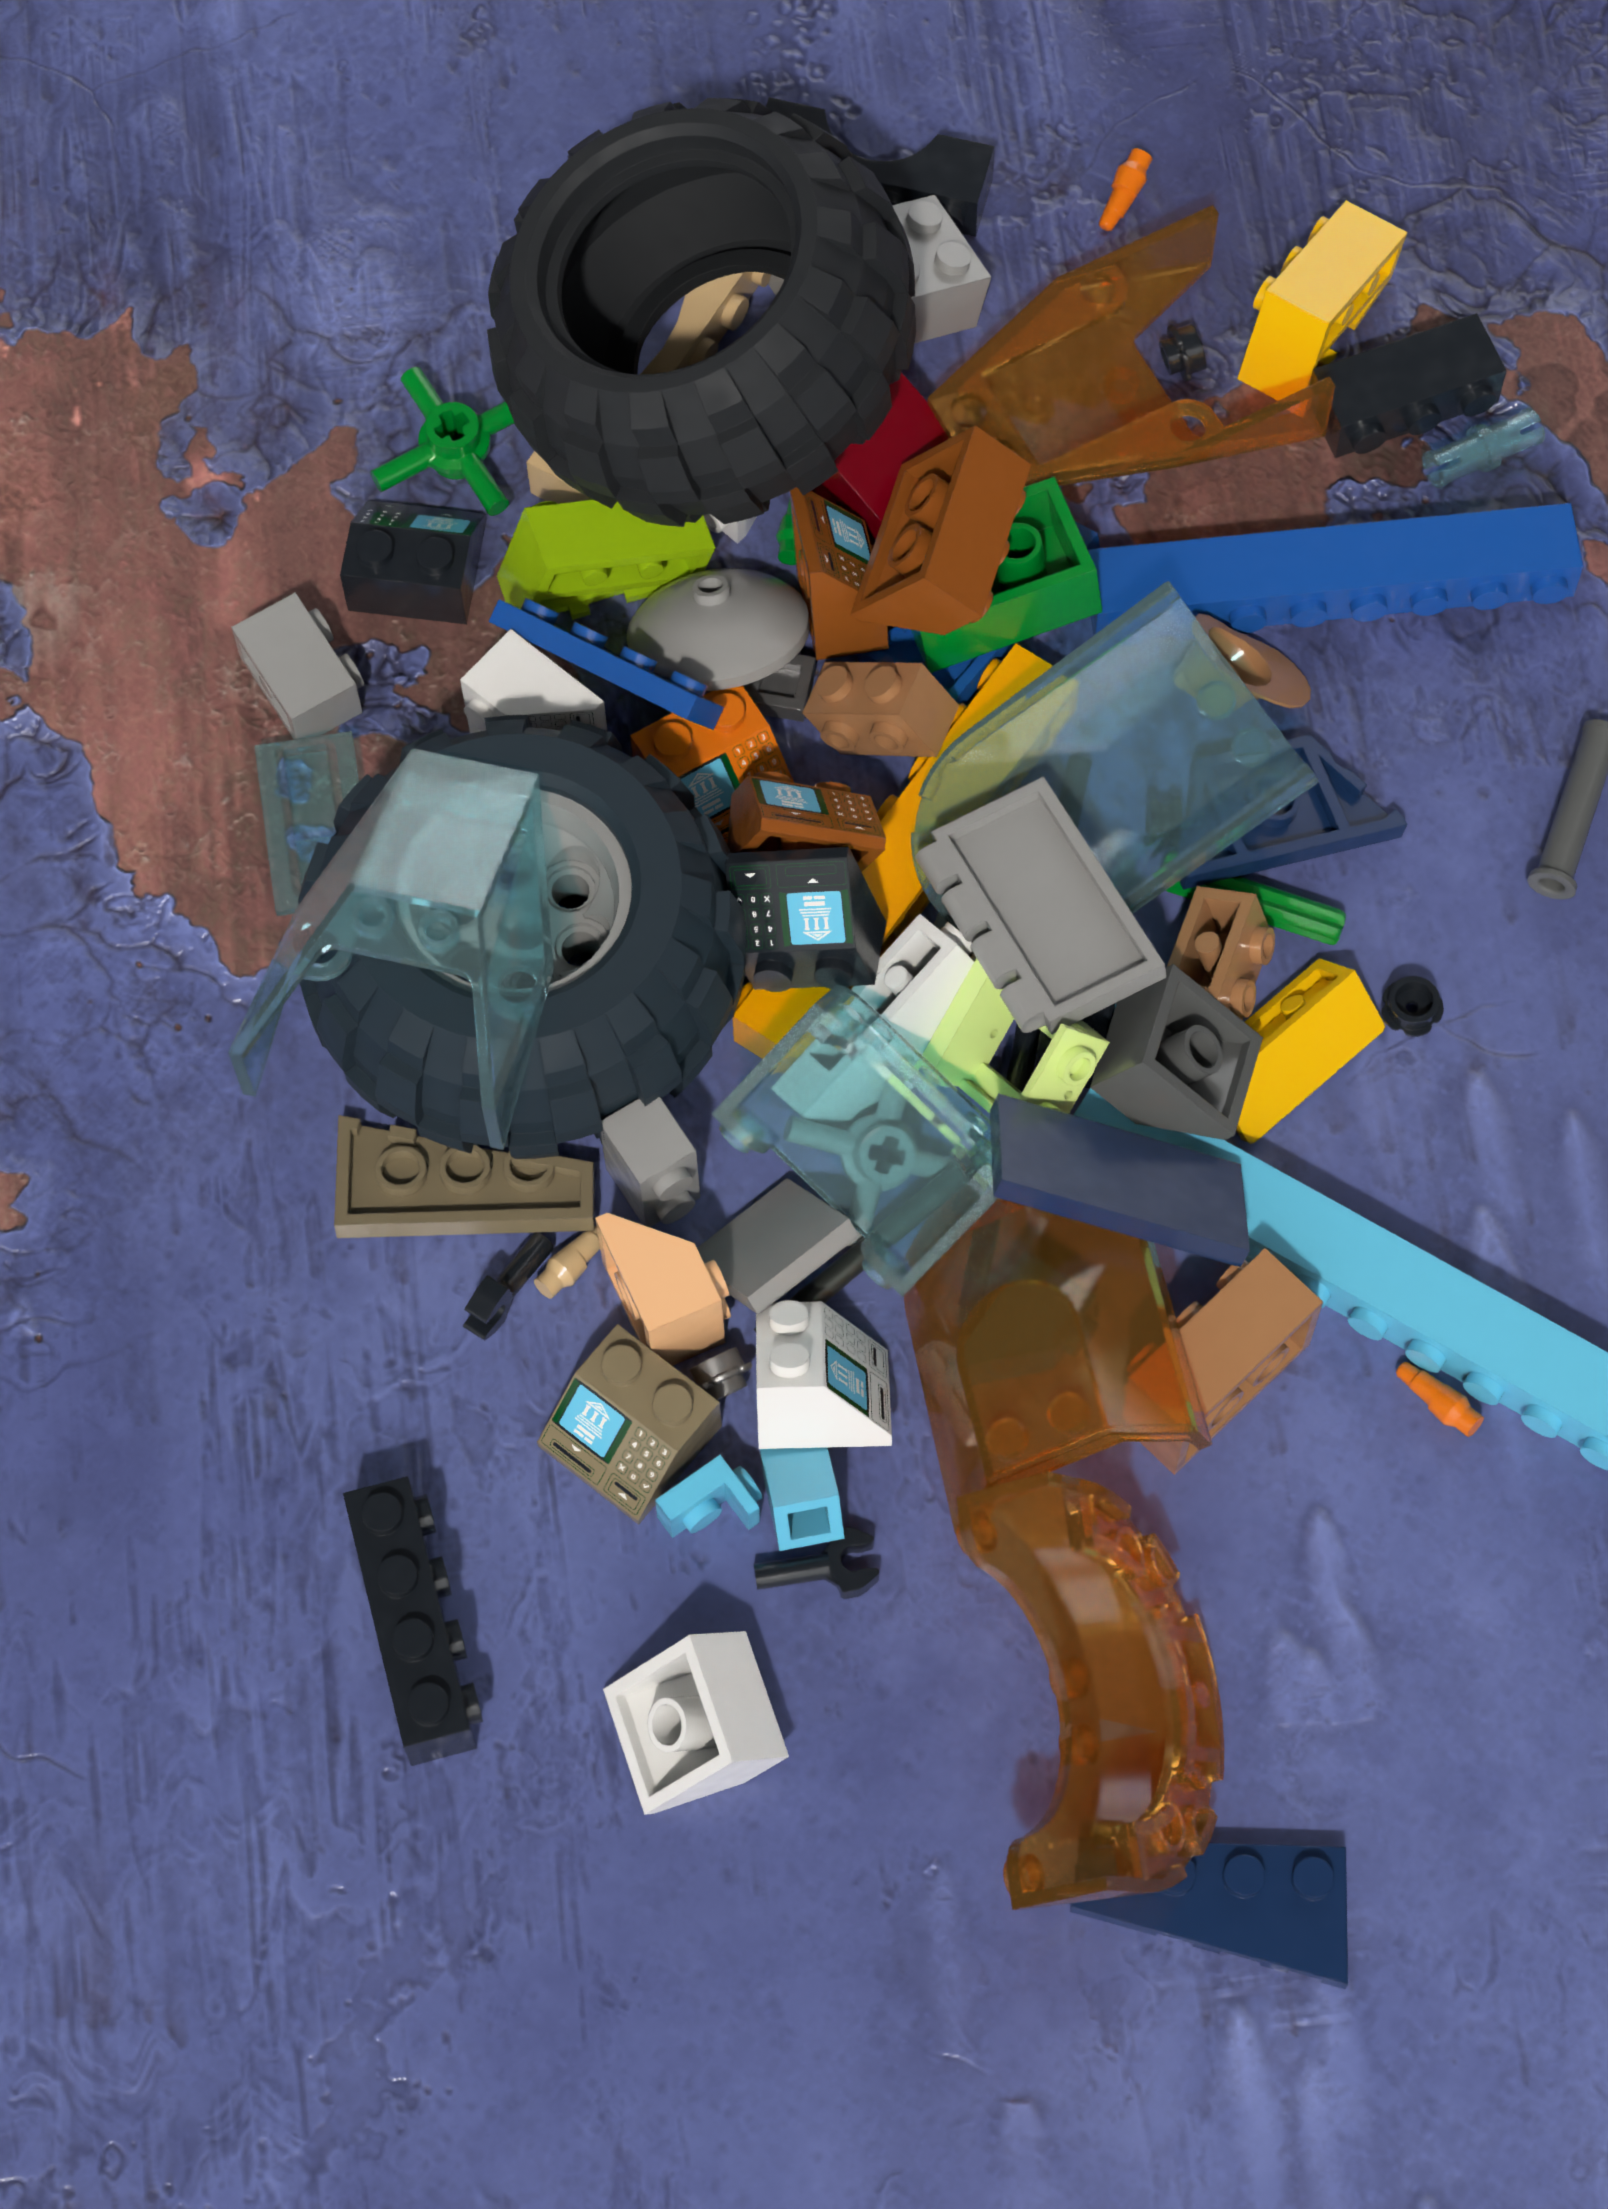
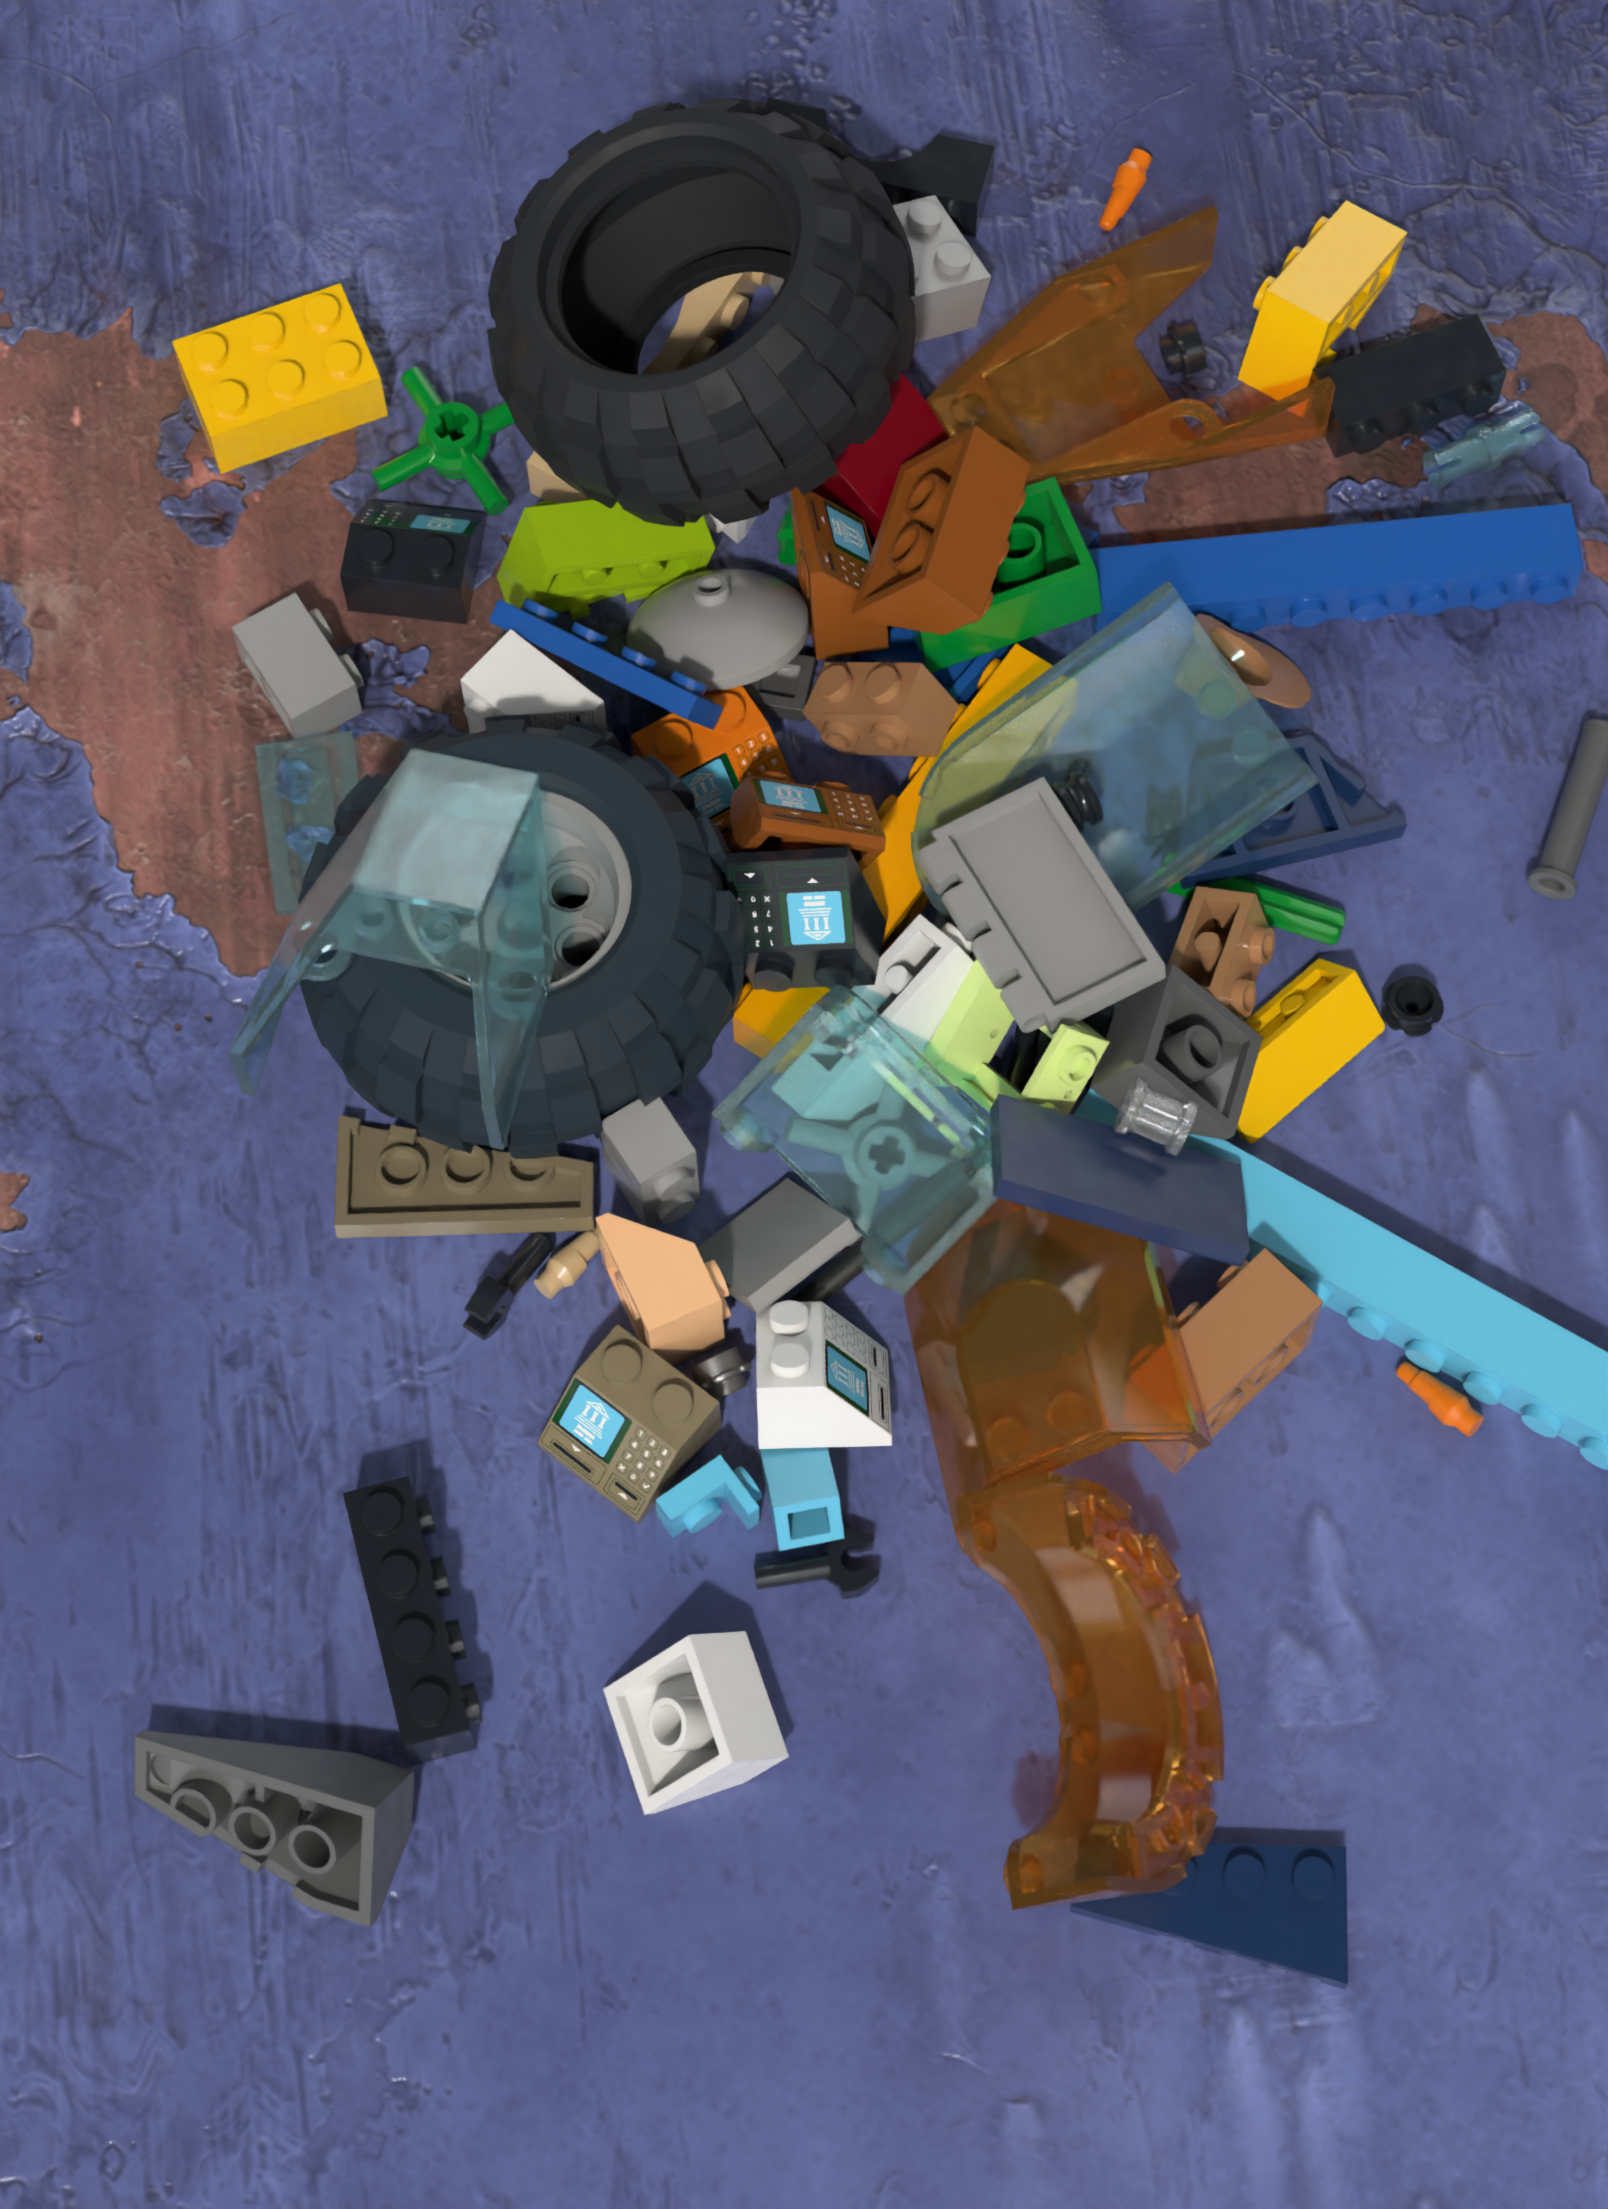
none -> dark grey wedge [134,1730,414,1927]
none -> yellow brick [172,283,388,474]
none -> black bush [1050,772,1104,833]
none -> clear bush [1114,1077,1198,1156]

